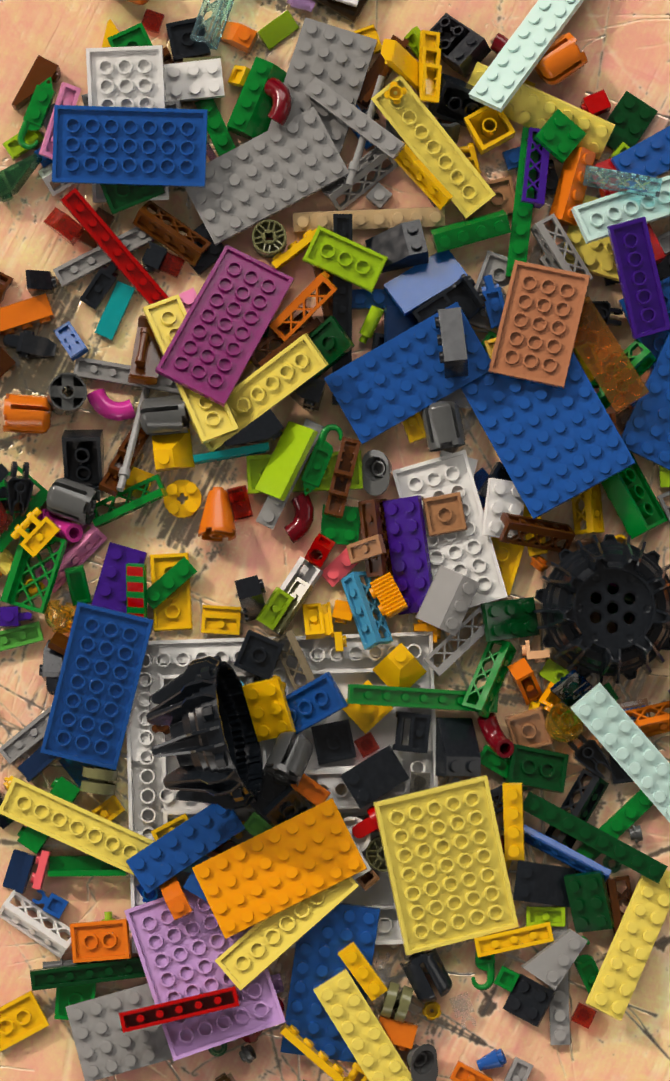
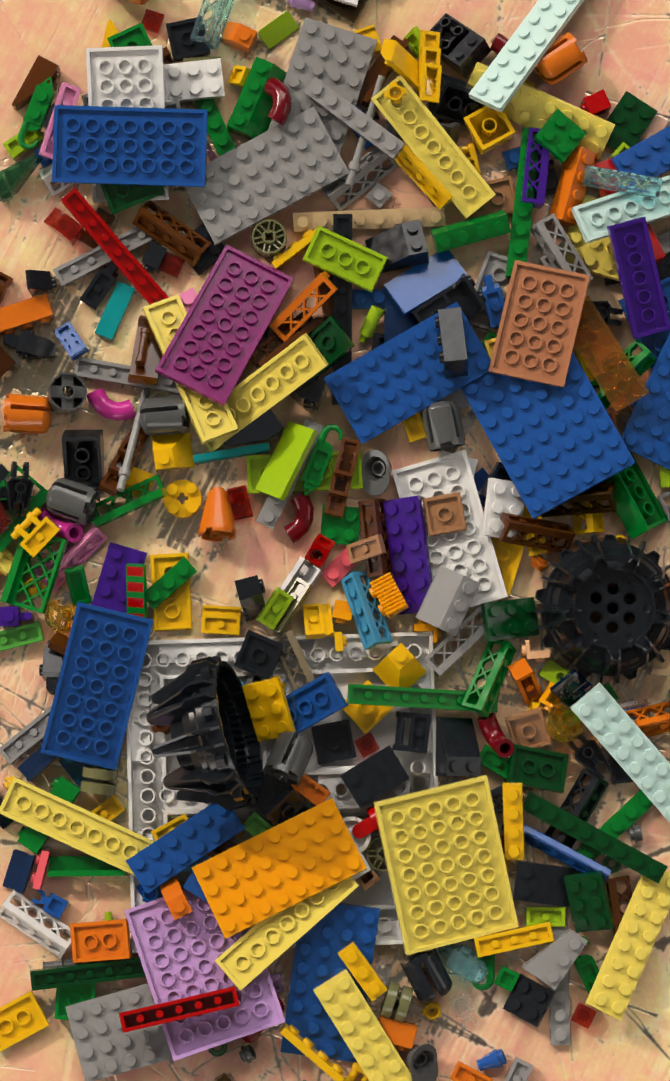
none -> clear light blue hinge [438,944,489,984]
none -> dark brown fence [542,482,617,517]

